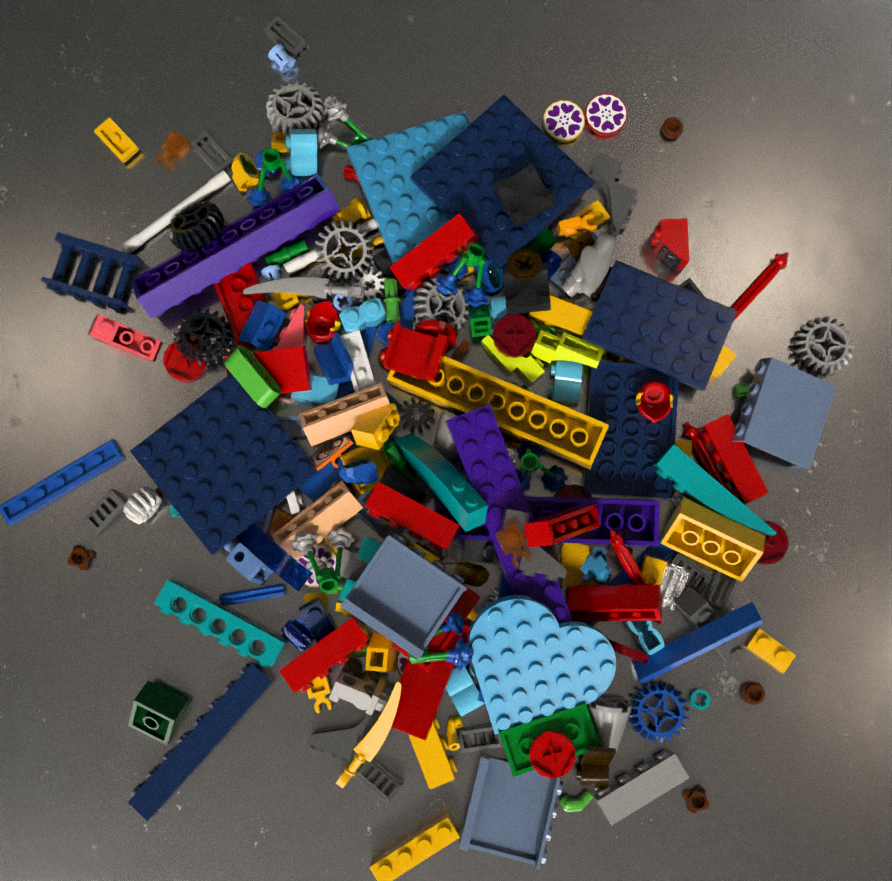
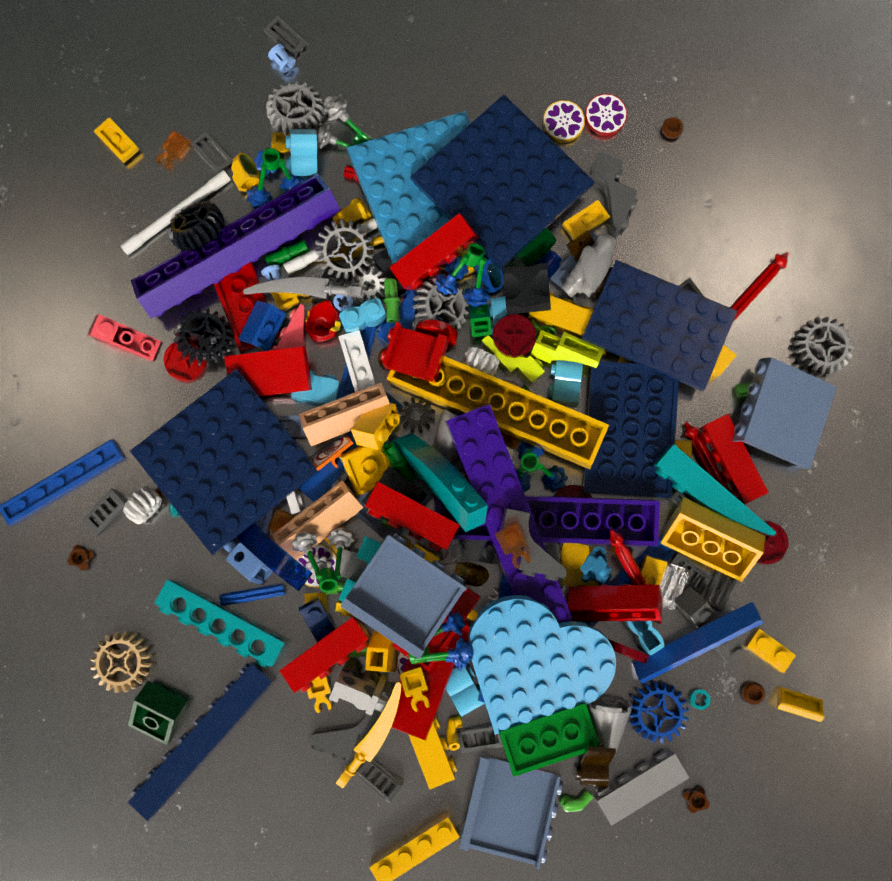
dark blue fence [41,232,145,311] -> none
bright green beam [224,345,282,408] -> none
clear blue brick [281,619,314,652] -> none
blue panel [313,332,354,385] -> none
blue rock [338,458,379,485] -> none
reddish brown tile [451,339,470,362] -> none
black brick [493,164,555,227] -> none
dark brown gear [507,248,542,282] -> none
red brick [524,504,601,548] -> none
red tile [529,731,576,779] -> none
light orange plate [557,214,597,237] -> none
red hair [636,380,673,423] -> none
red slope [650,218,690,273] -> none
none -> tan gear [90,631,152,693]
none -> yellow plate [399,667,430,712]
none -> white gear [462,347,500,376]
none -> yellow plate [777,687,824,722]

